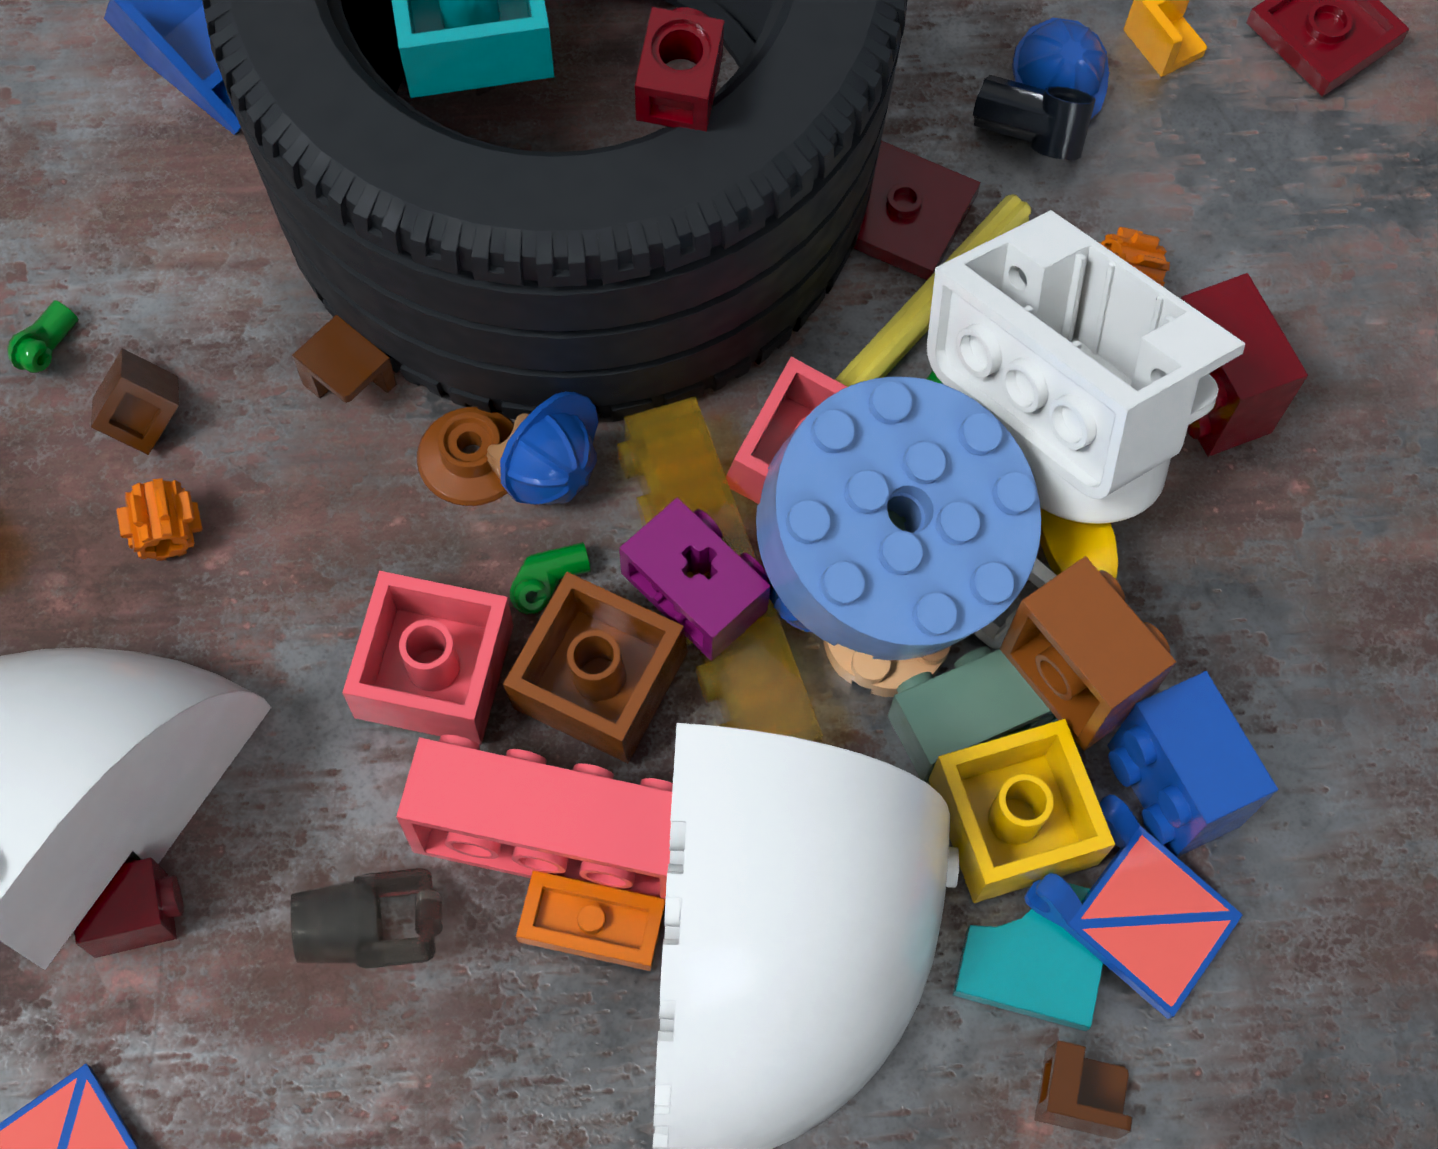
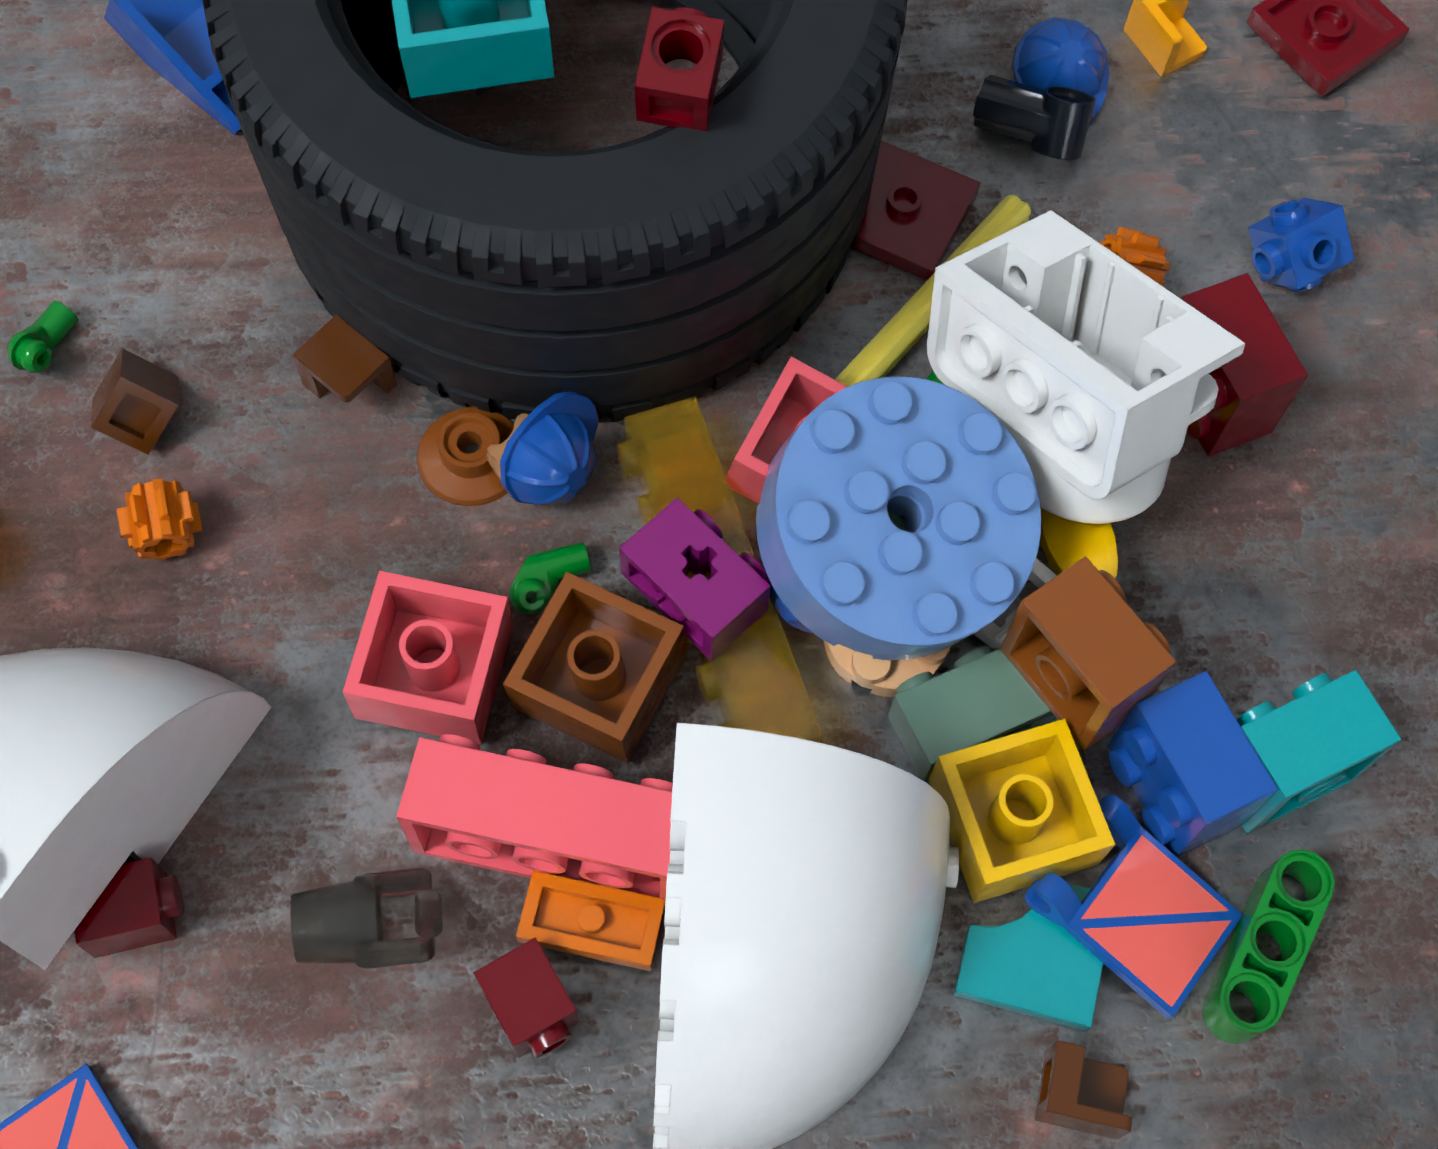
none -> dark red brick [473,937,579,1058]
none -> green beam [1202,849,1335,1044]
none -> teal brick [1236,670,1402,835]
none -> blue brick [1248,198,1355,291]

